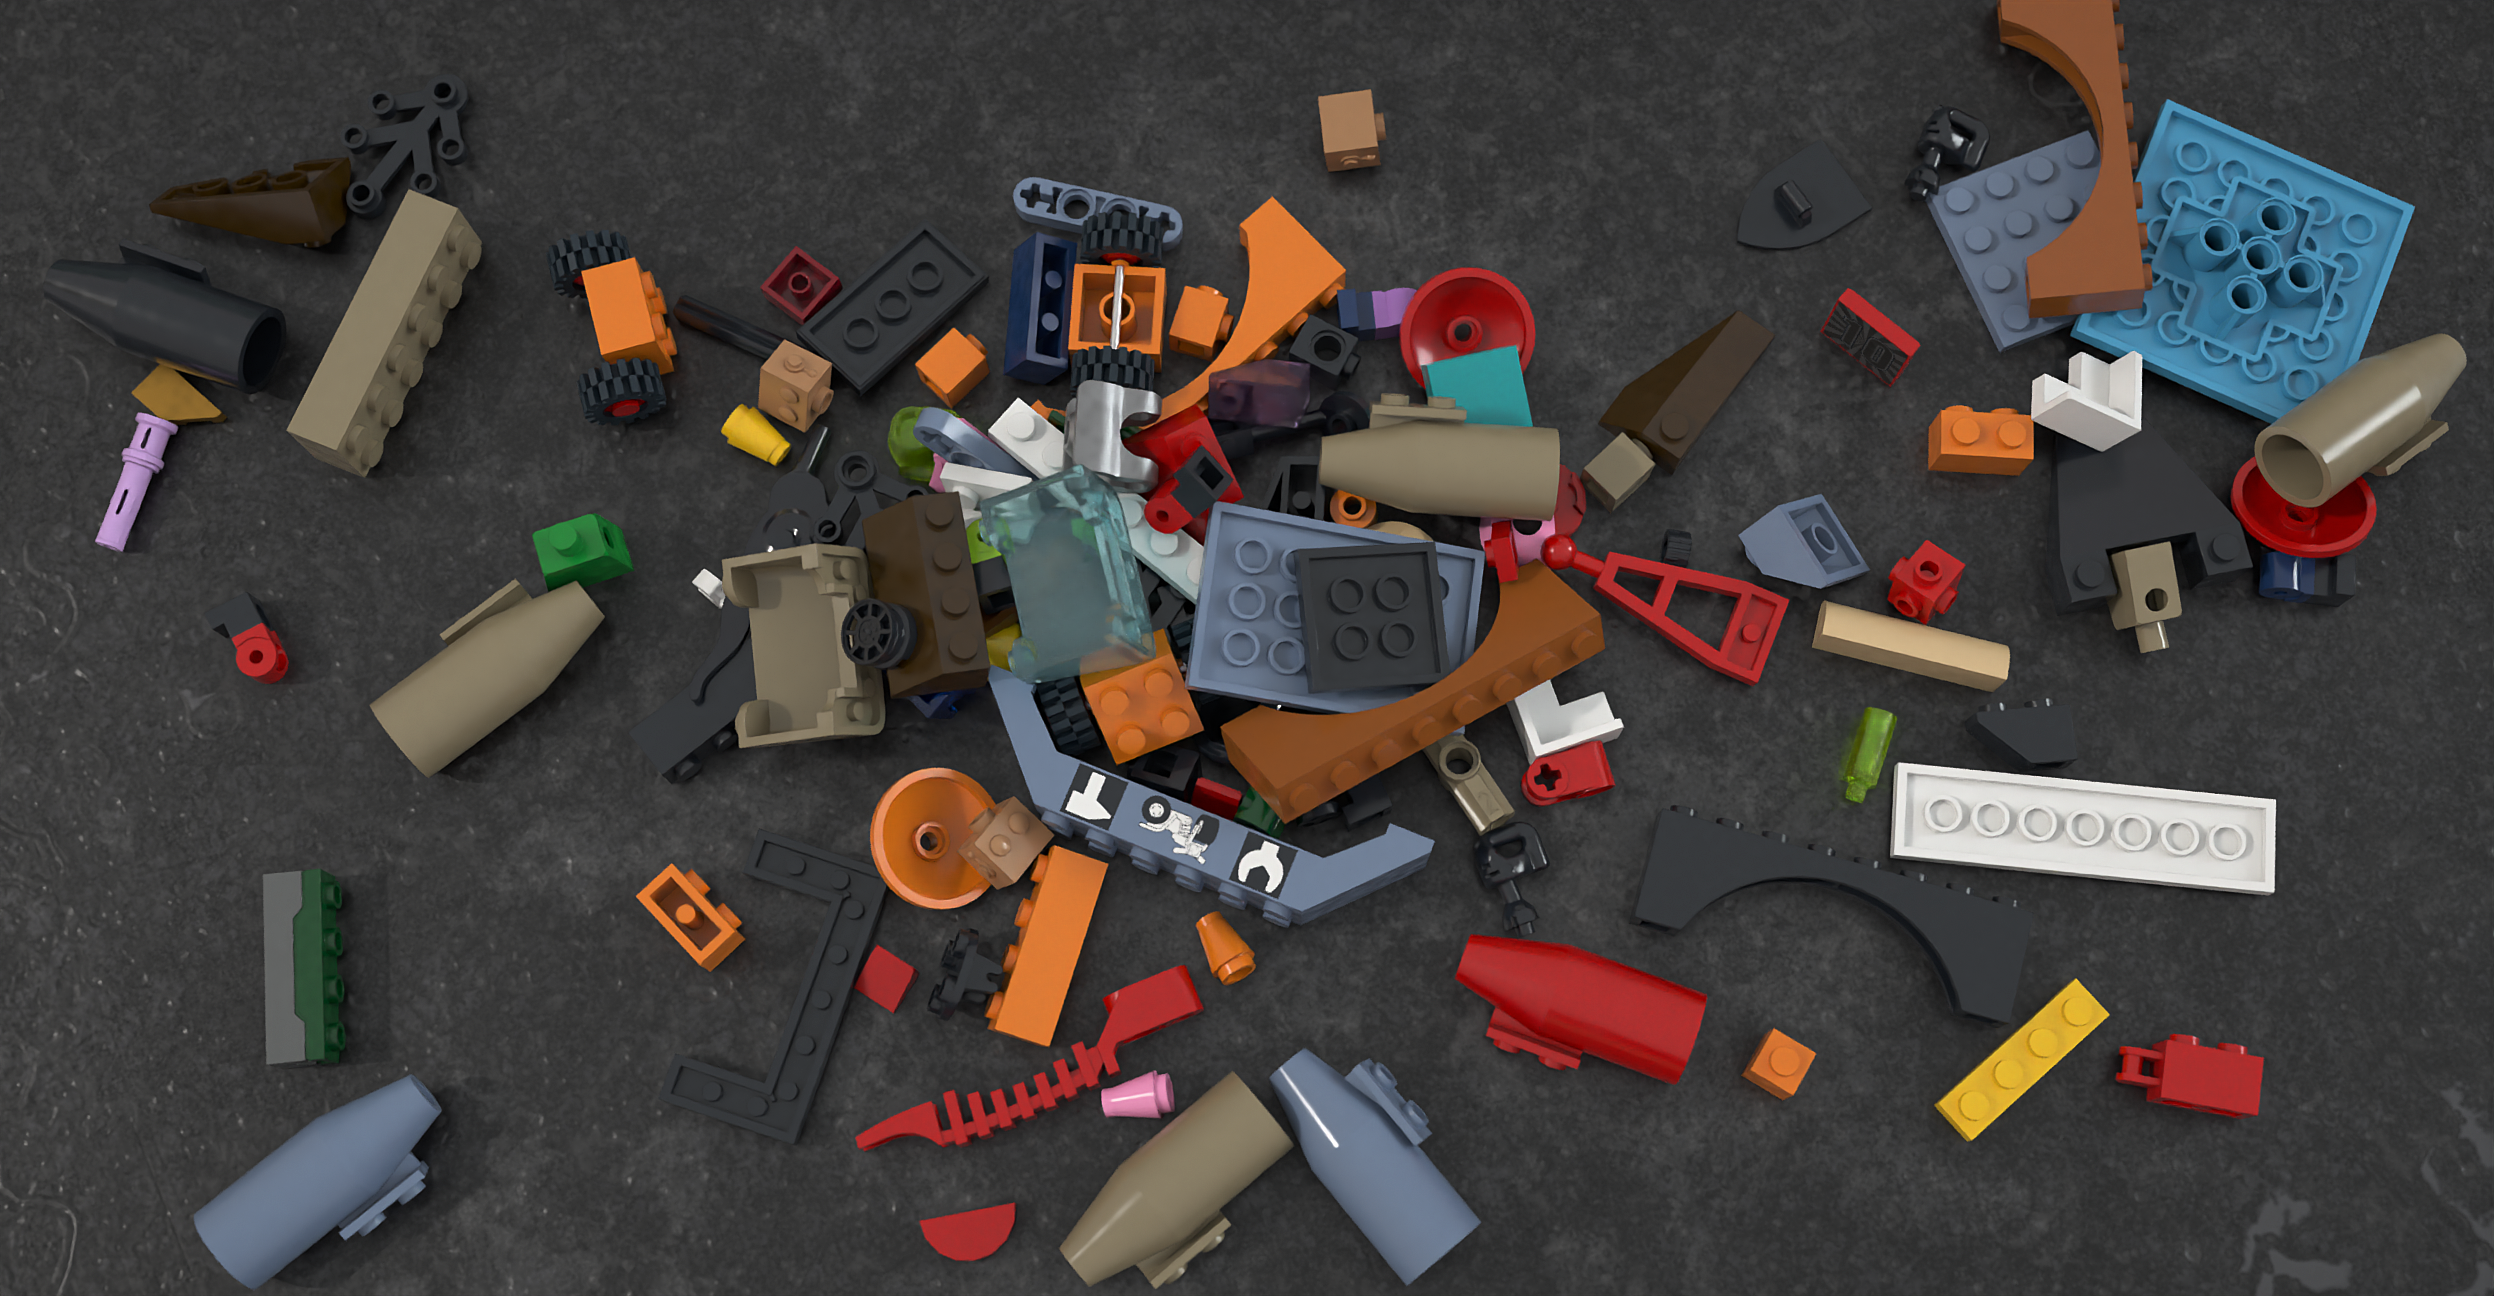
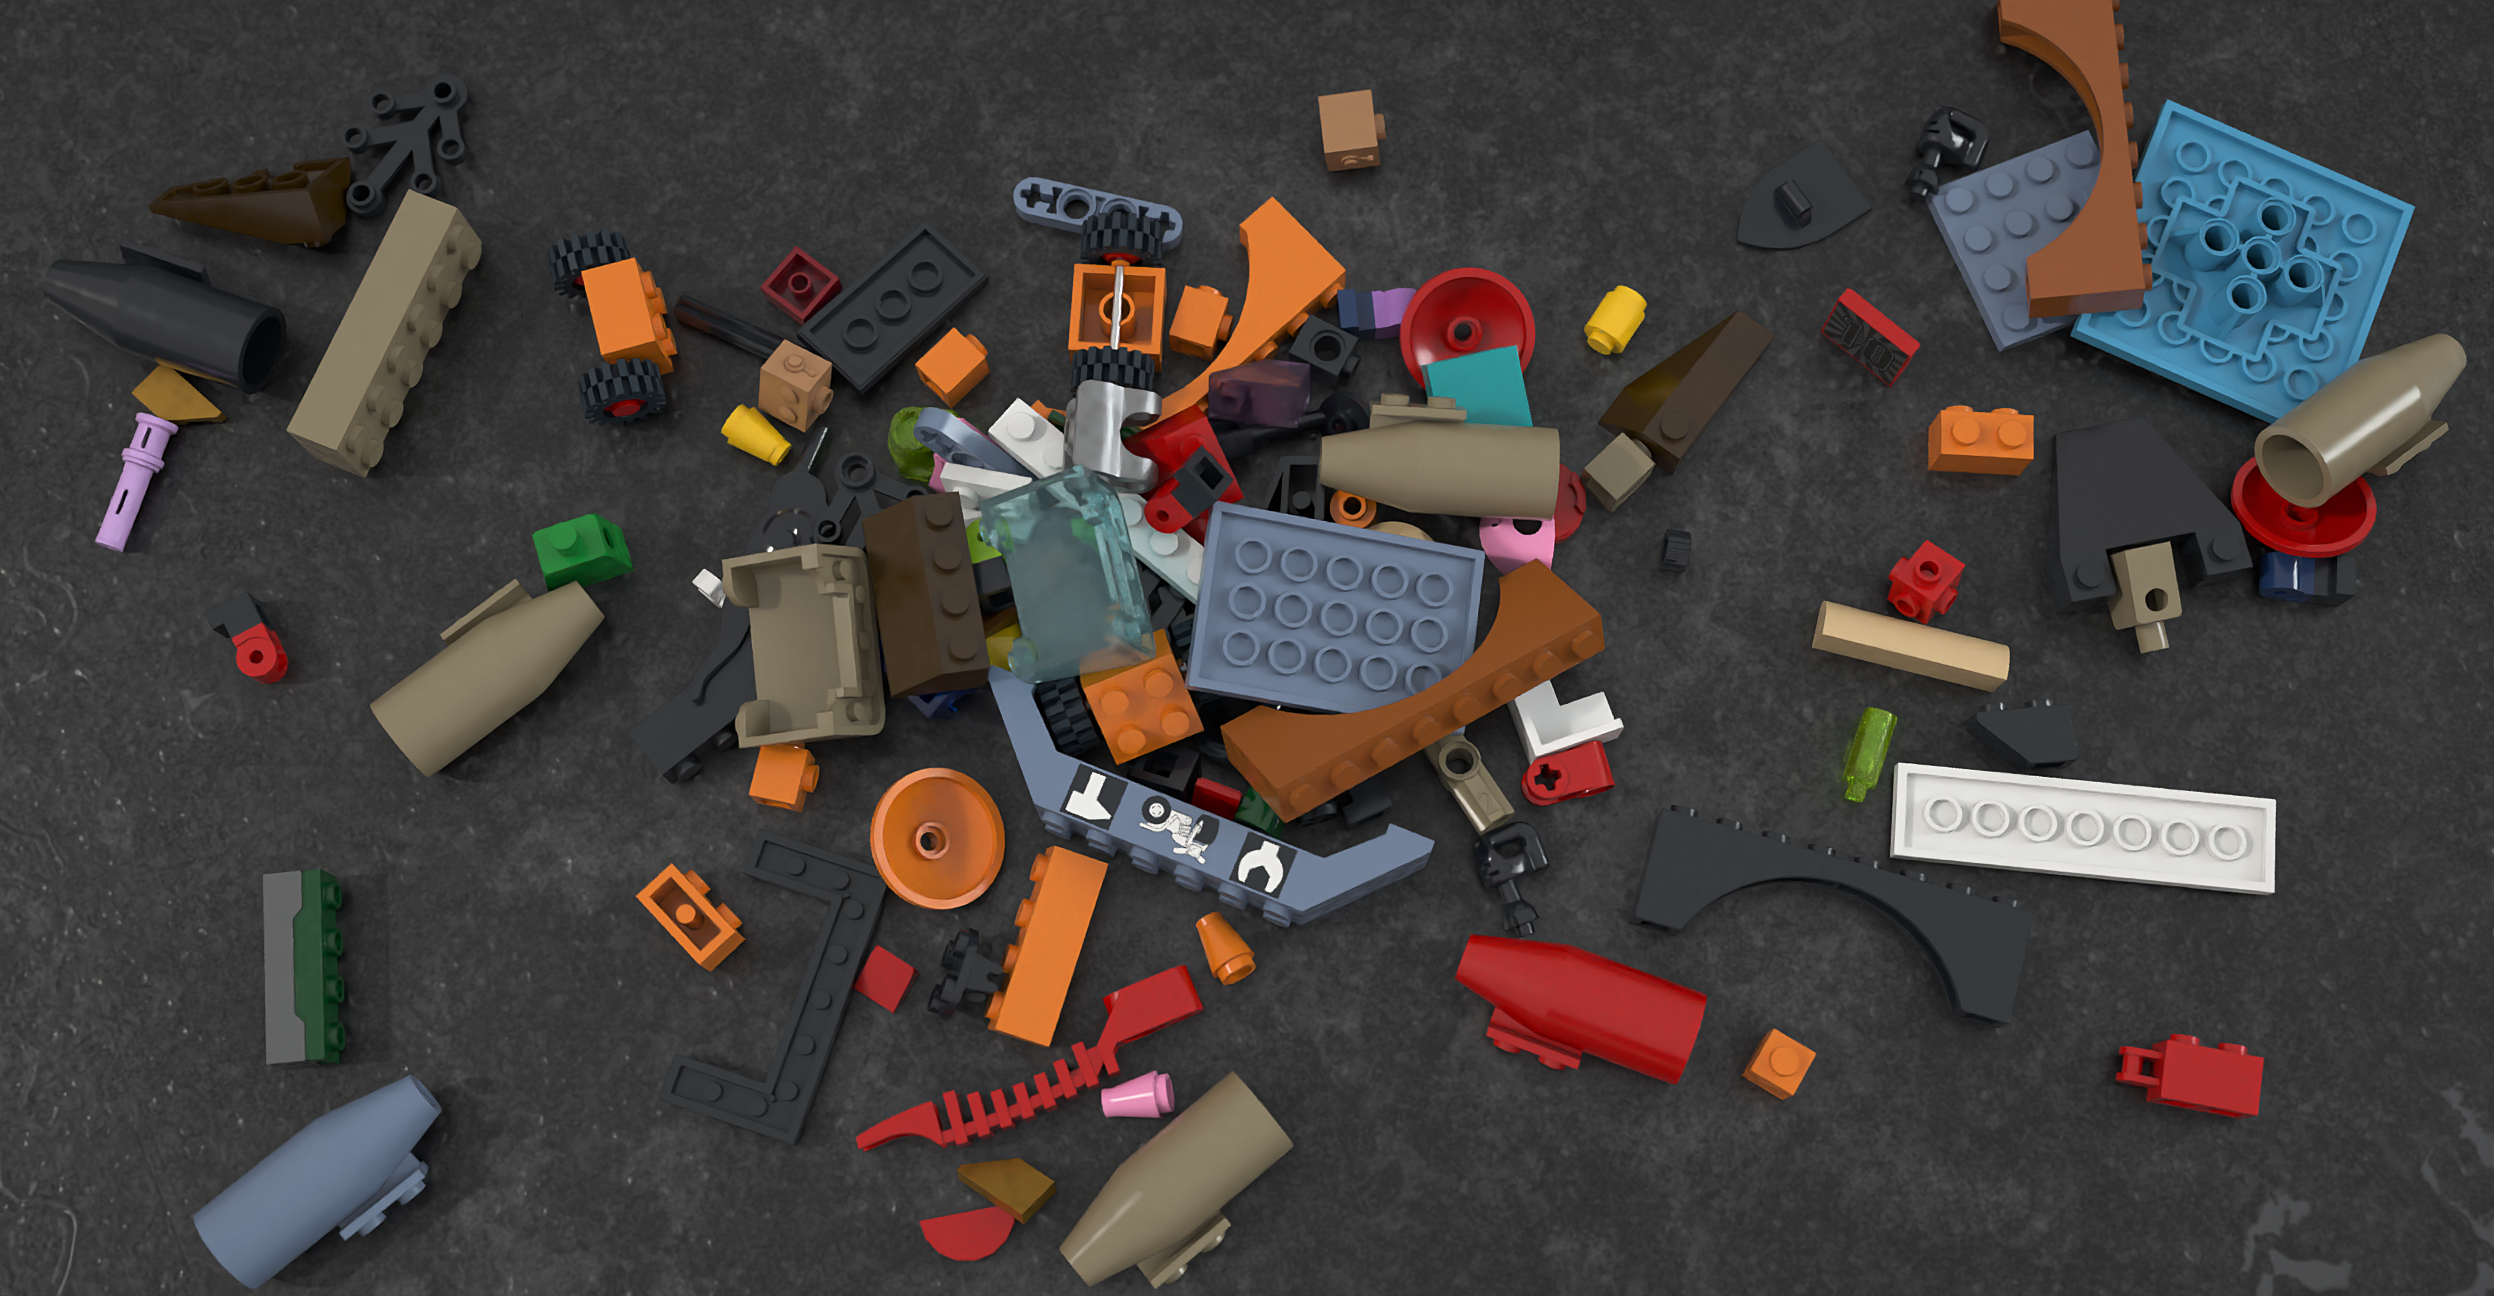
black wheel [841,598,917,670] -> none
medium nougat head [957,796,1054,890] -> none
dark blue brick [1003,232,1077,385] -> none
sand blue piece [1269,1048,1481,1286] -> none
black plate [1294,542,1450,694] -> none
red plate [1484,520,1519,583] -> none
red plate [1540,533,1789,686] -> none
sand blue slope [1738,494,1870,589] -> none
yellow plate [1934,979,2110,1142] -> none
white panel [2031,351,2142,452] -> none
none -> orange brick [749,743,819,813]
none -> pearl gold tile [956,1158,1056,1224]
none -> yellow brick [1584,285,1647,355]

